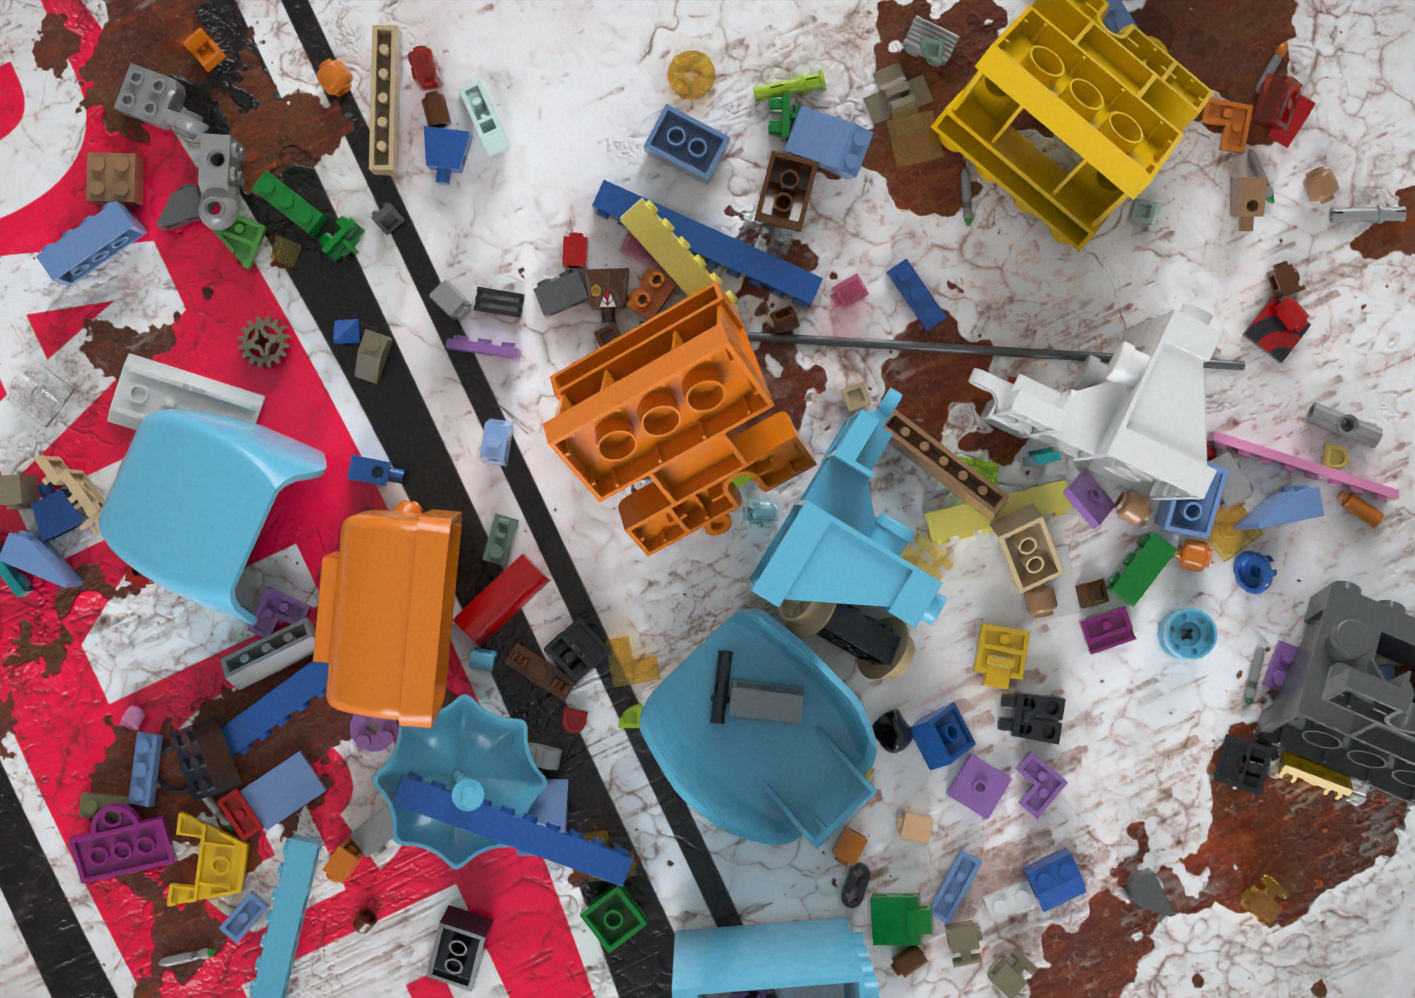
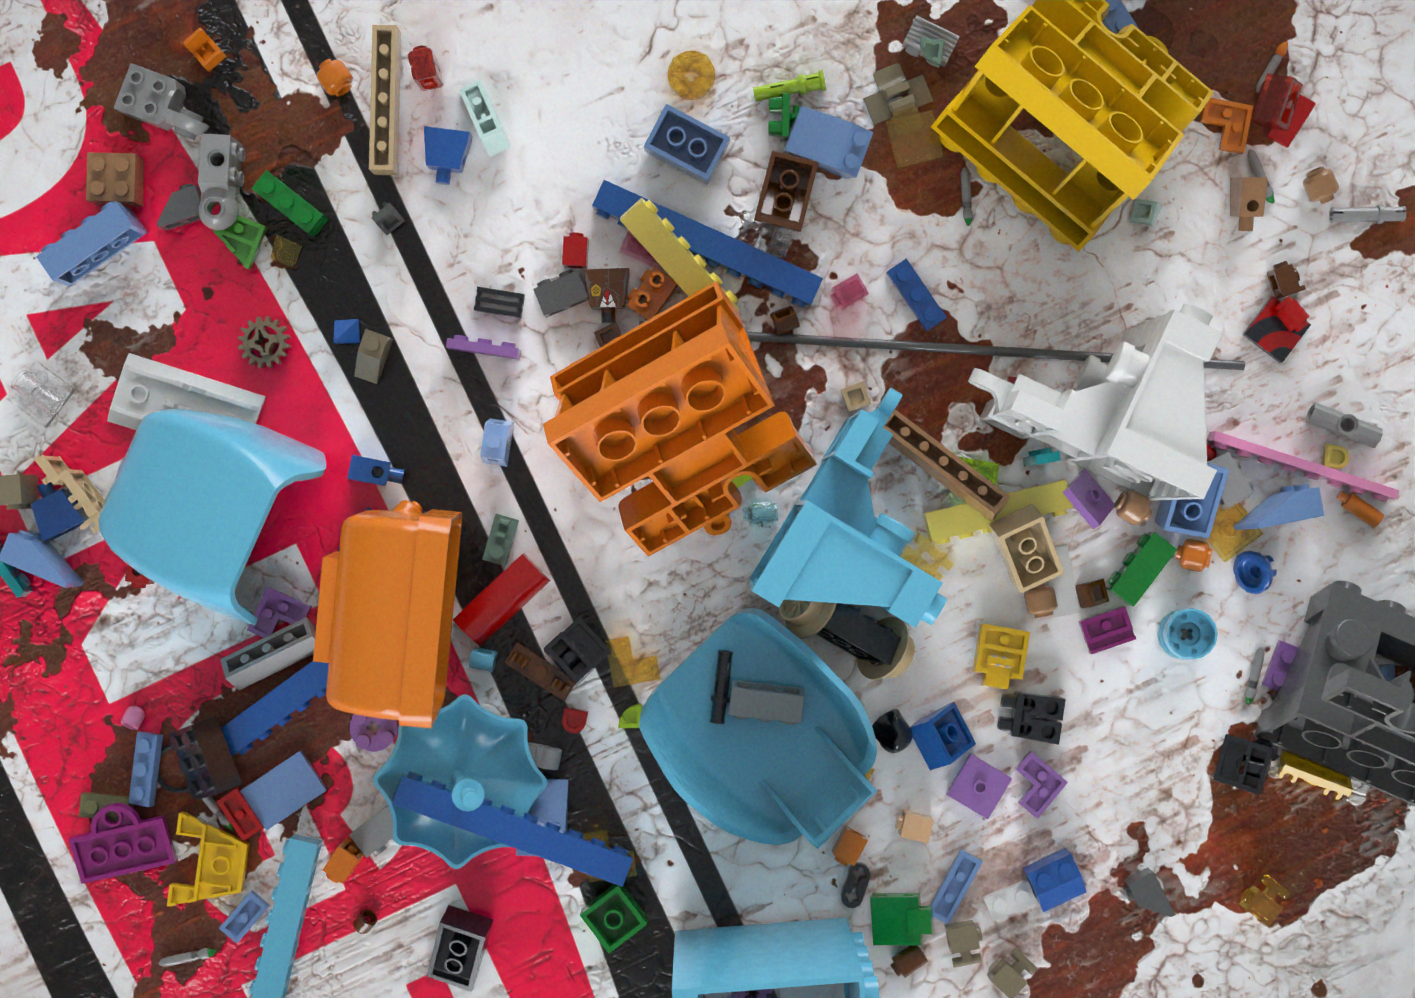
green hips [319,216,365,262] -> none
reddish brown brick [421,91,452,128] -> none
light grey brick [430,279,472,320] -> none

